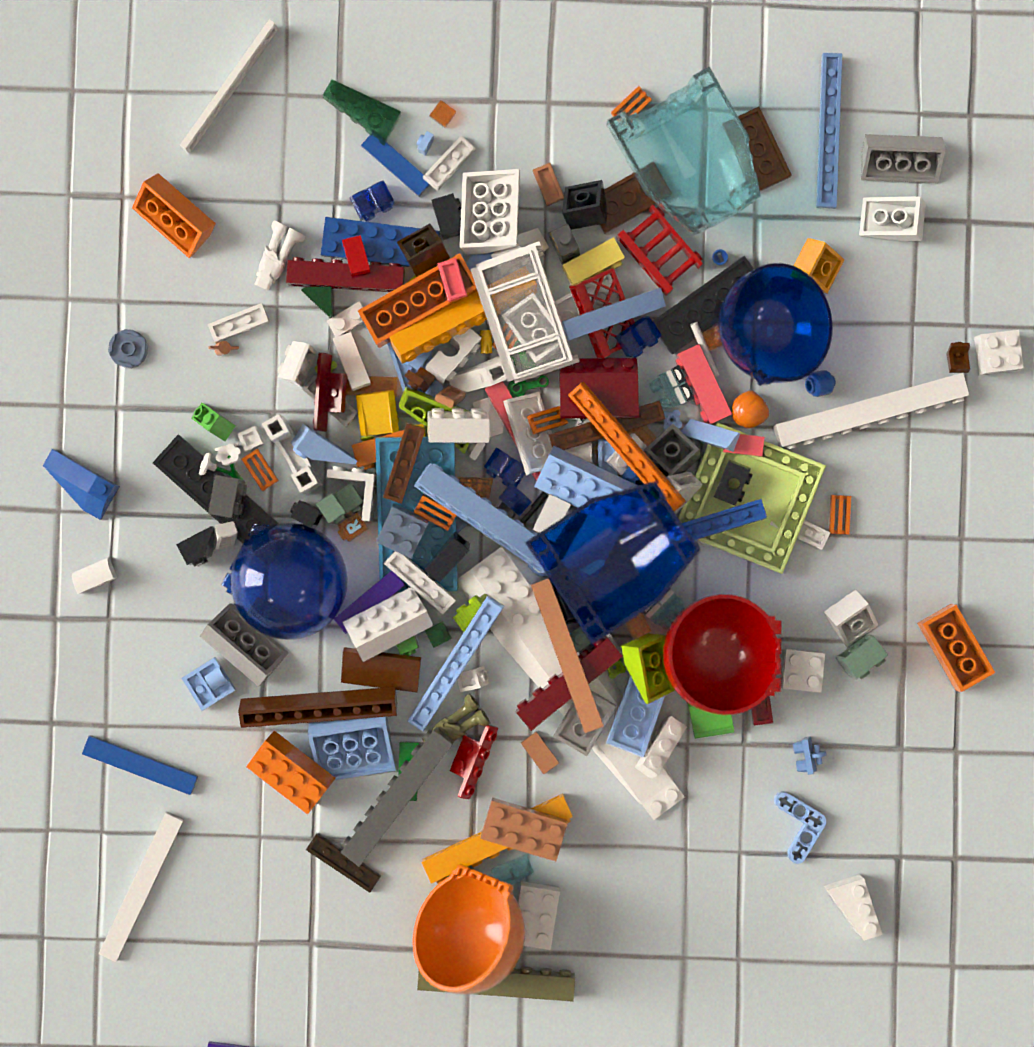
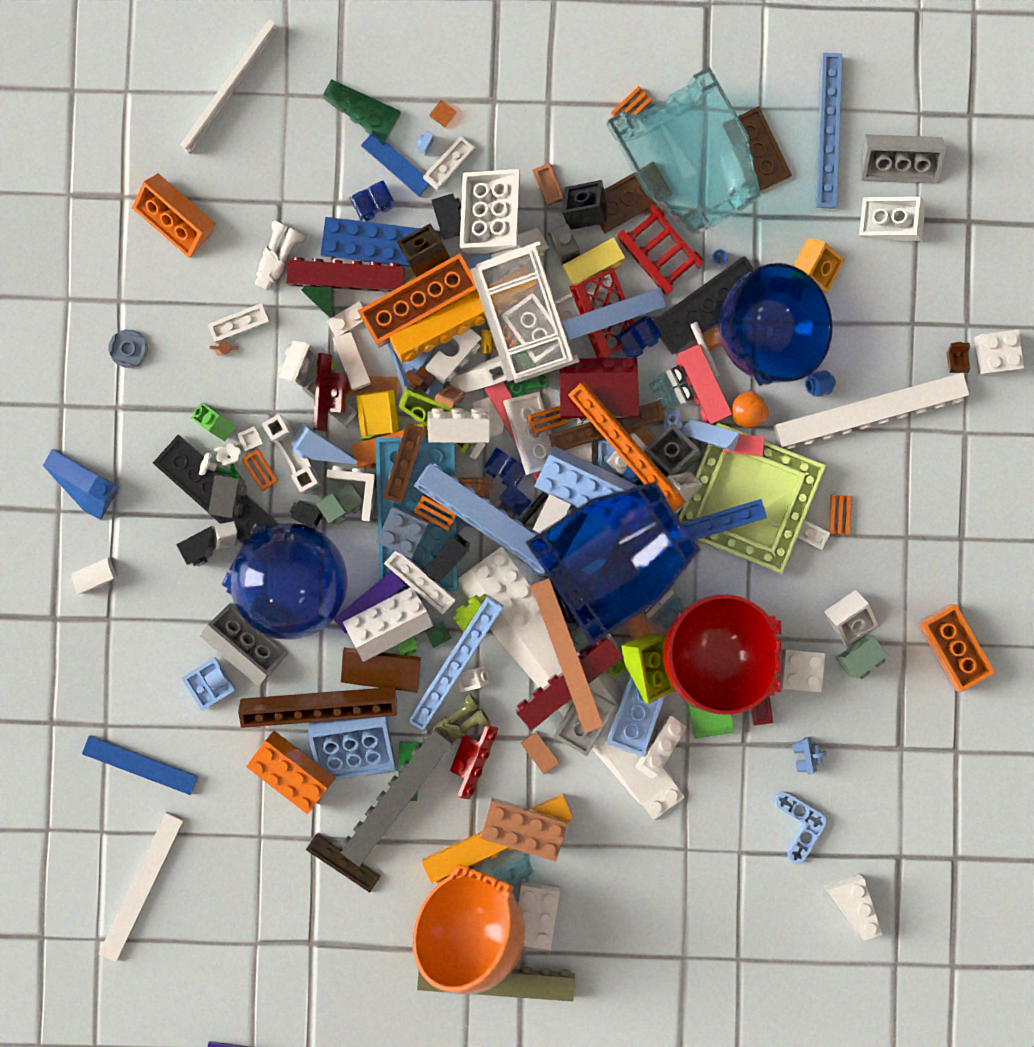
clear orange brick [337,513,369,542] -> none
red tile [342,235,370,276] -> none
coral tile [437,258,467,302] -> none
black brick [714,460,753,506] -> none

